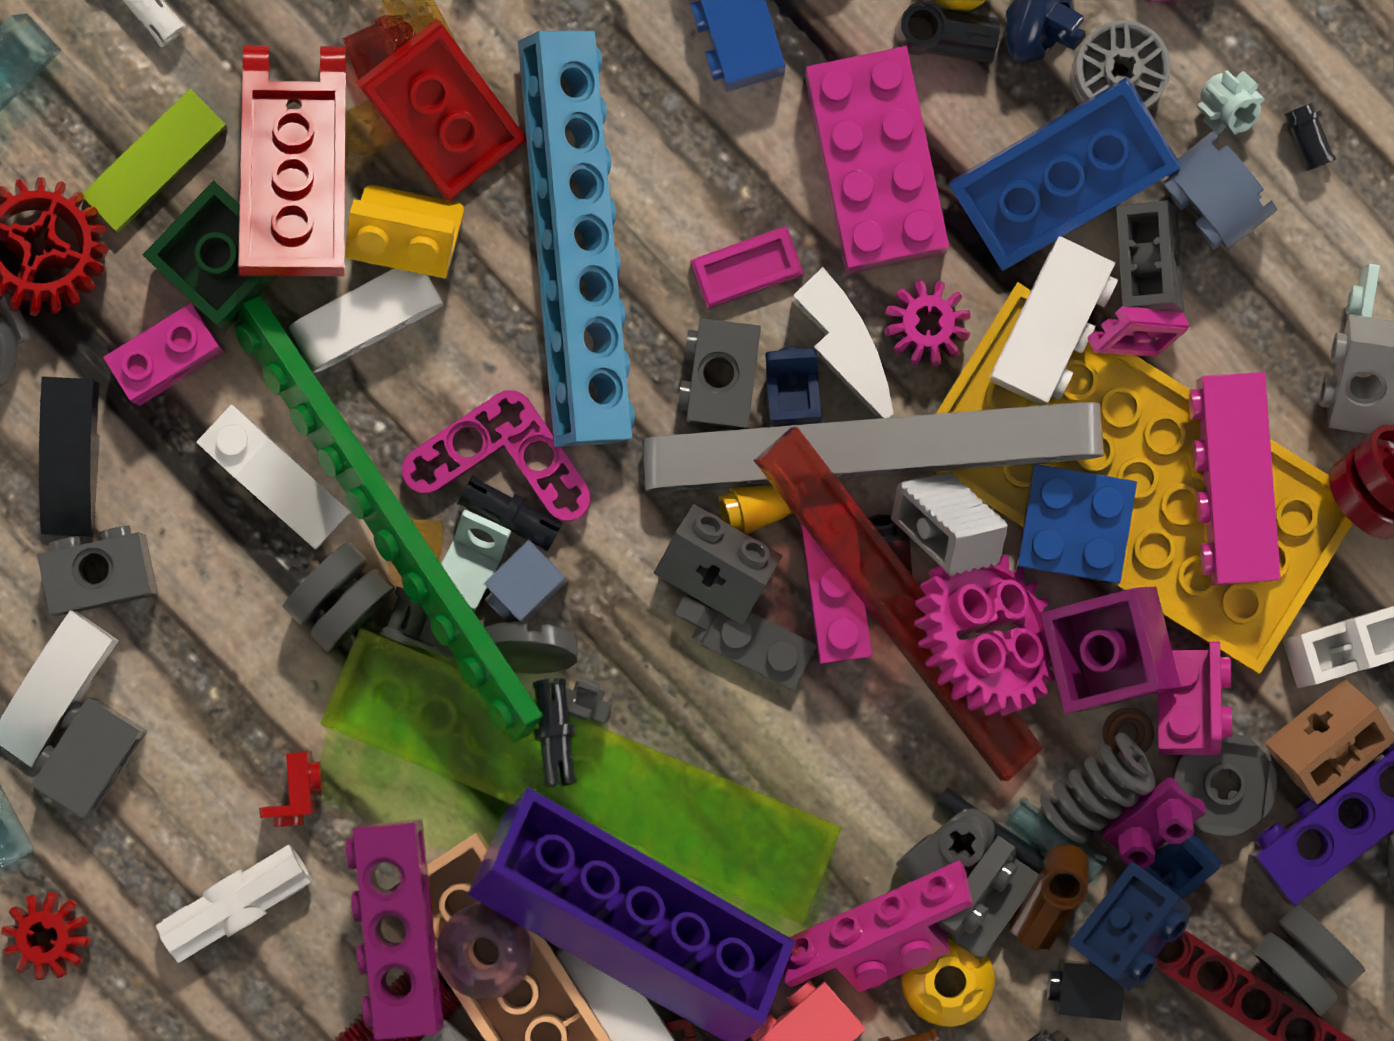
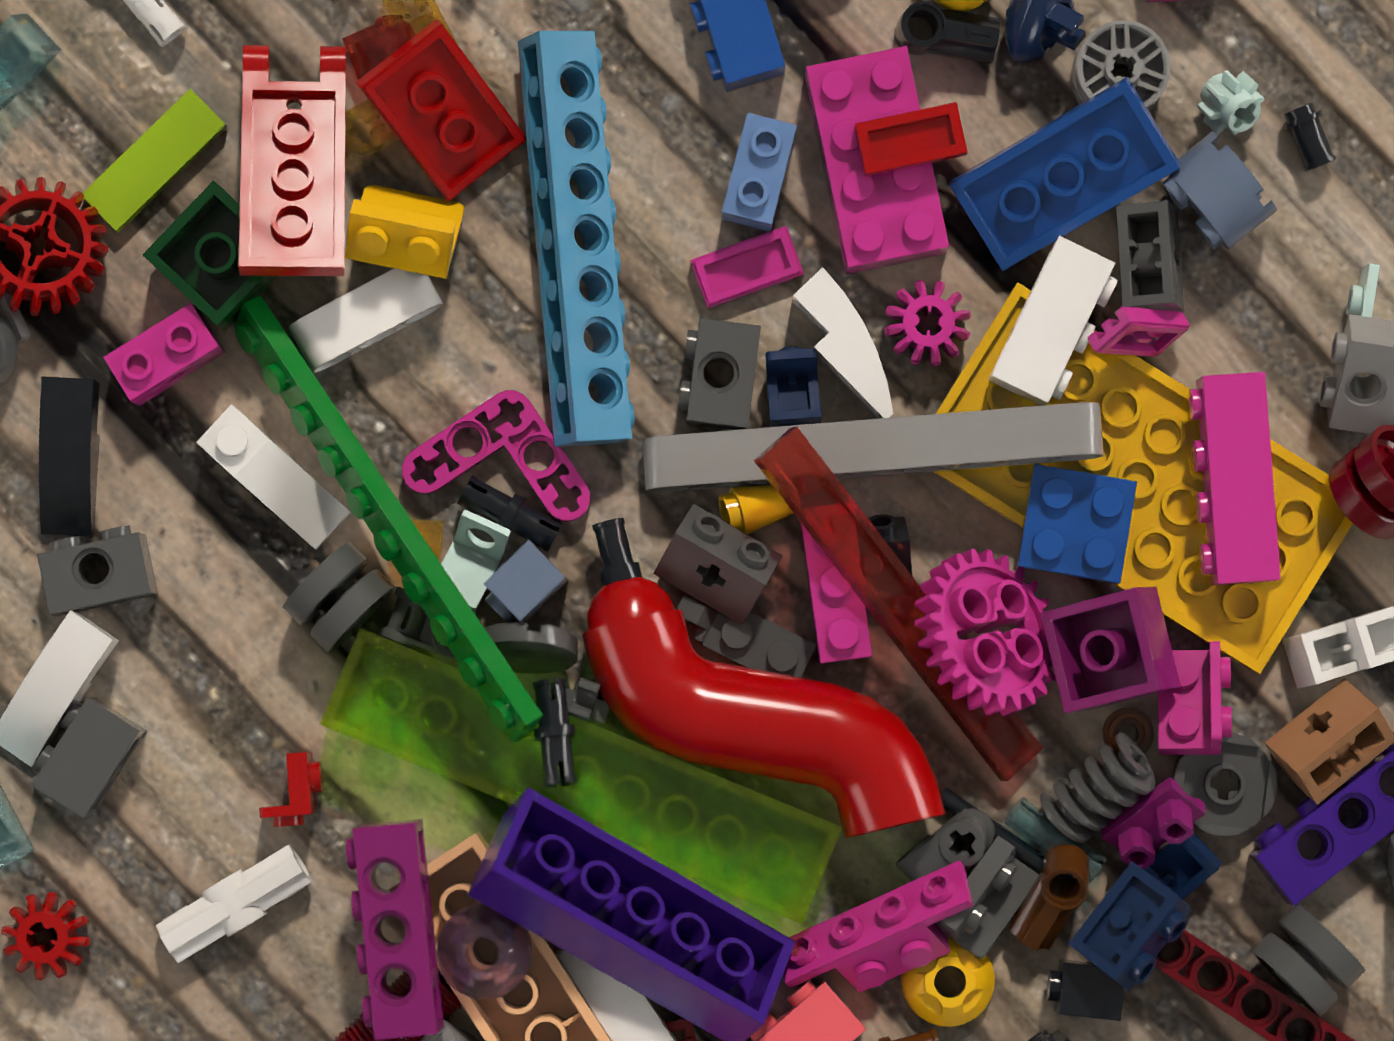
light grey brick [891,472,1007,577] -> none
none -> red animal [582,518,945,838]
none -> medium blue brick [721,112,797,232]
none -> red tile [854,102,968,177]

